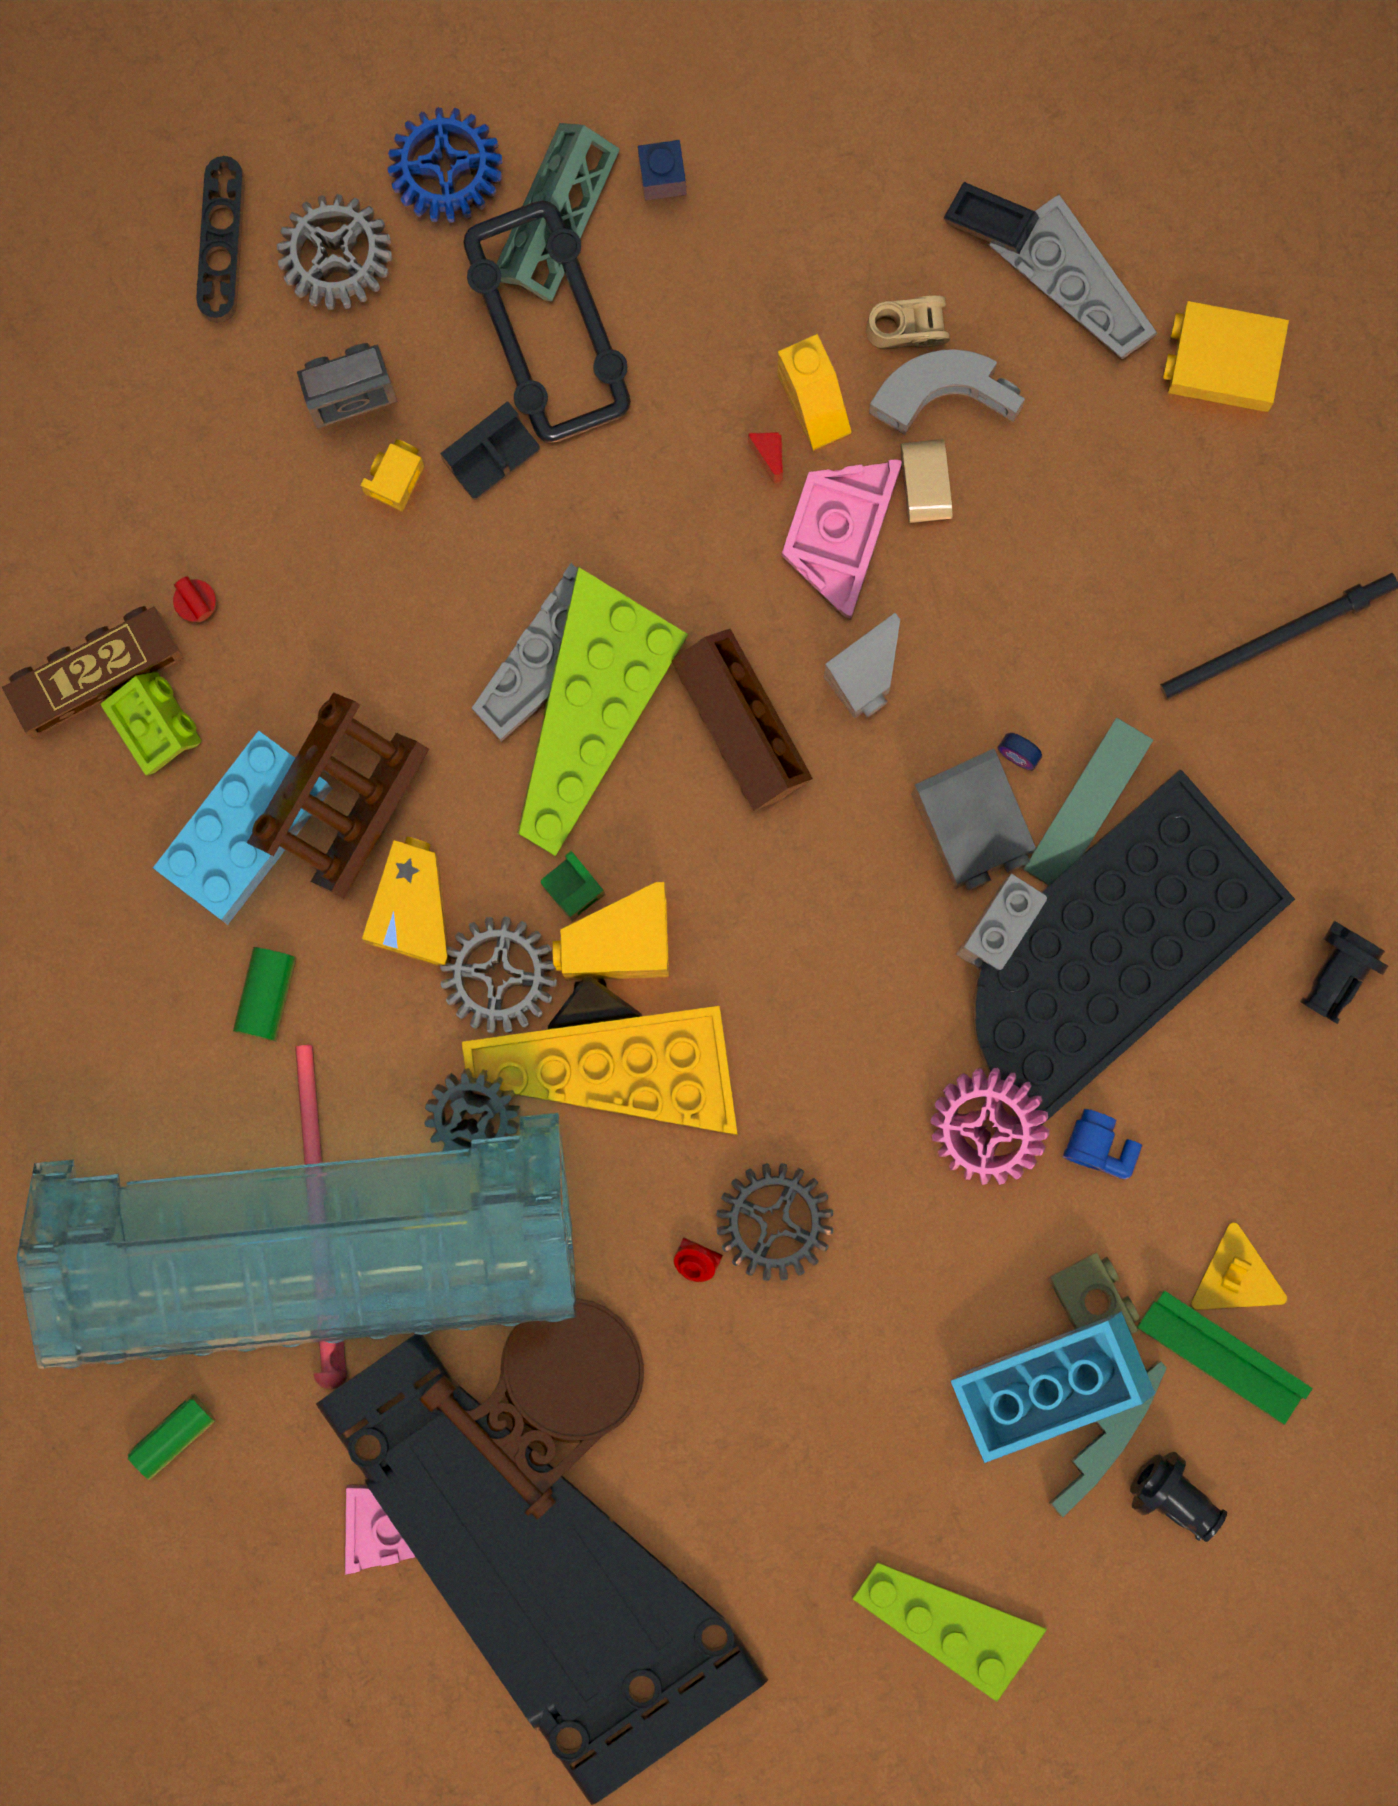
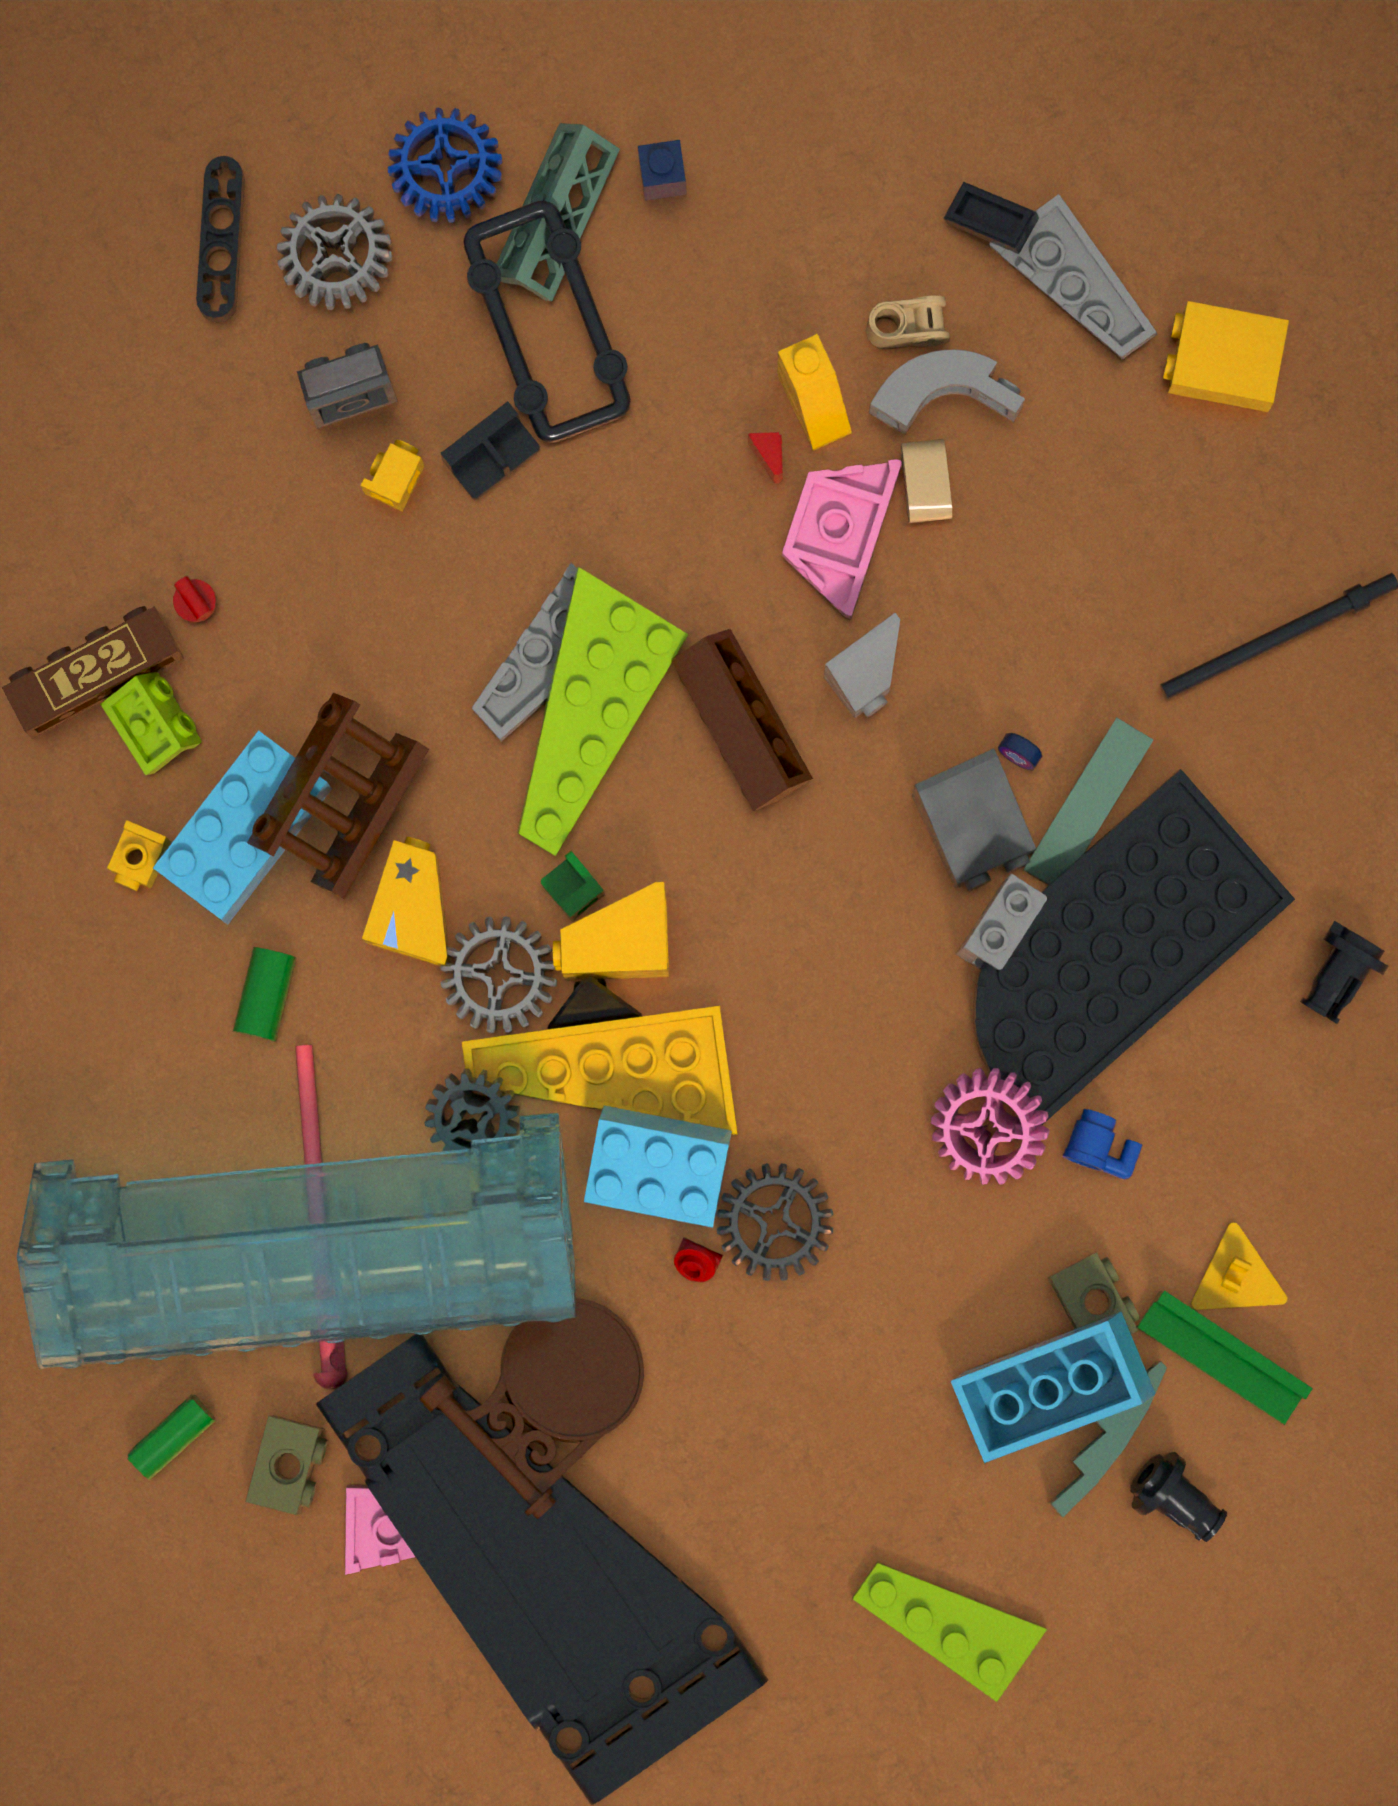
none -> yellow brick [107,820,172,891]
none -> olive brick [245,1415,328,1515]
none -> medium azure brick [584,1105,732,1228]

